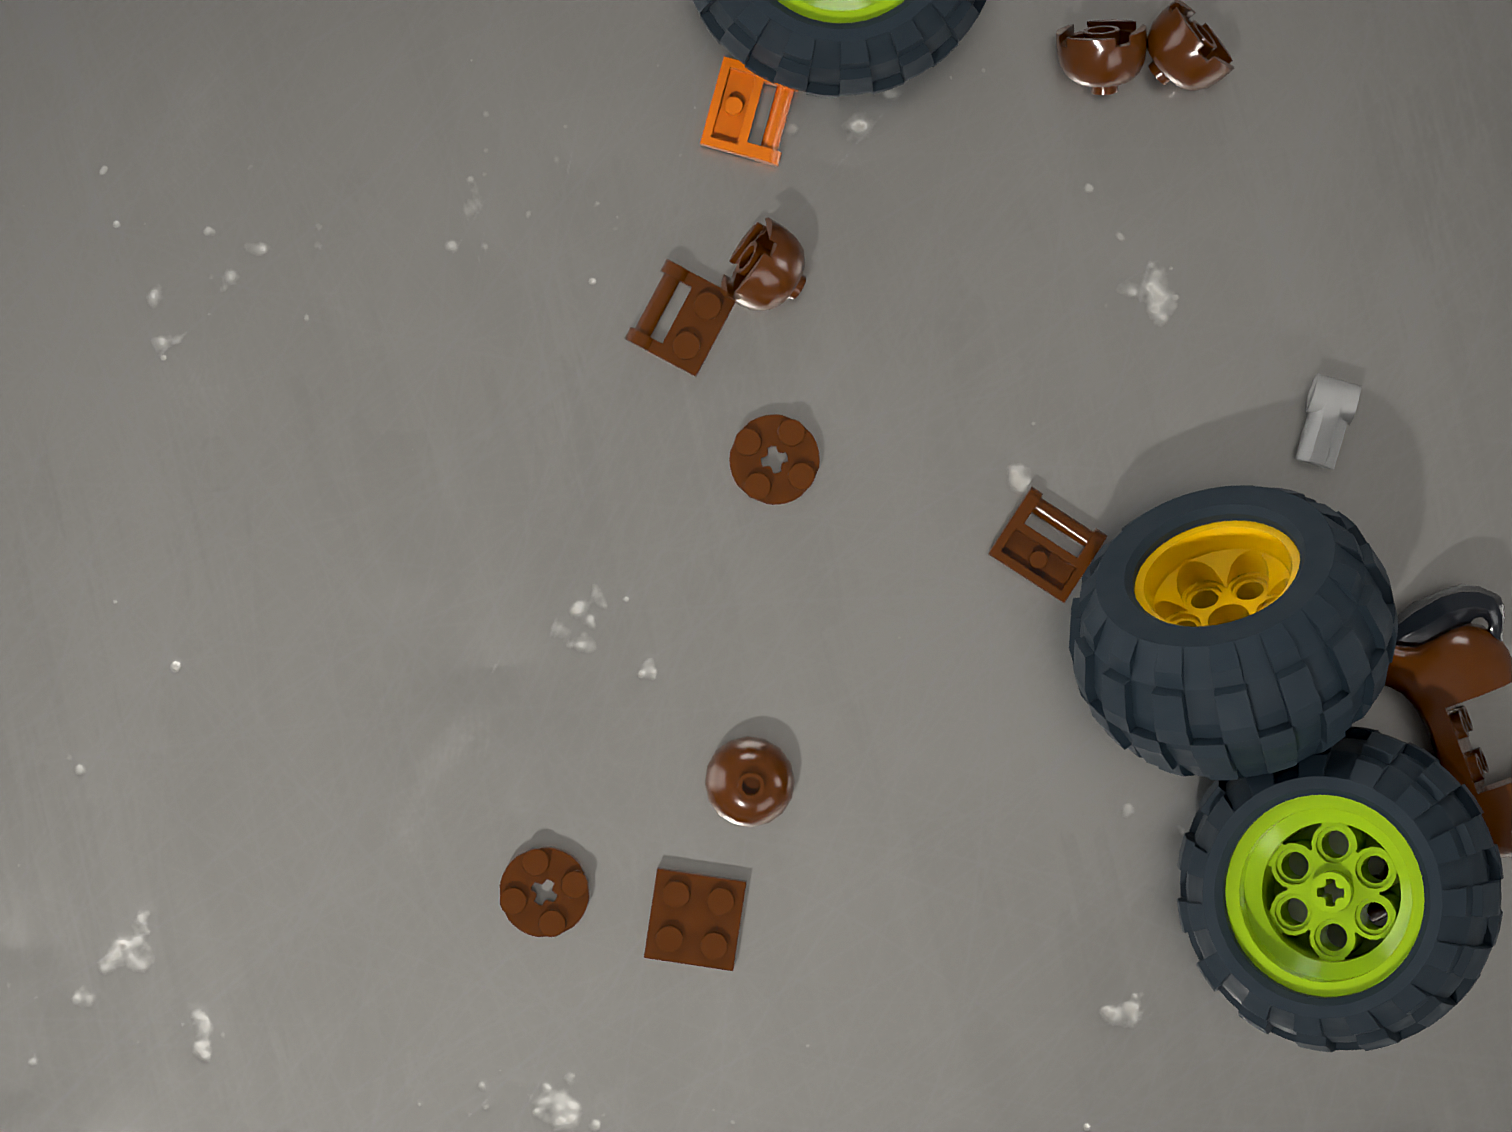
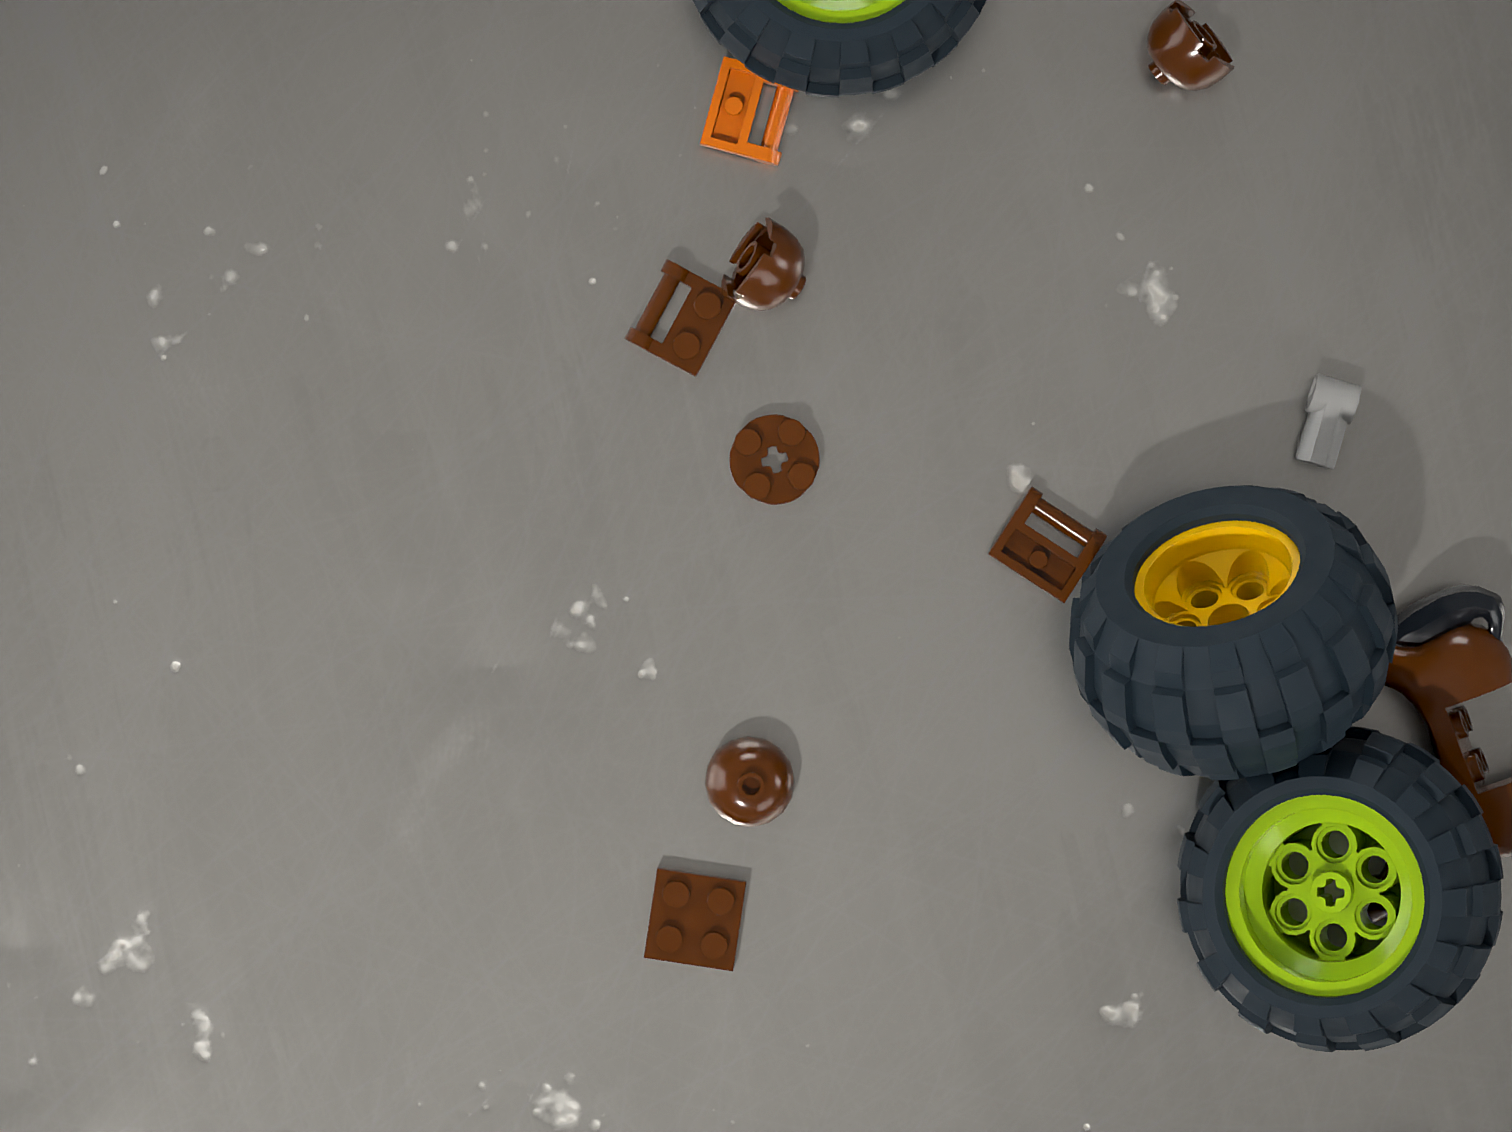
reddish brown plate [499,846,590,937] -> none
reddish brown cylinder [1056,19,1147,95] -> none

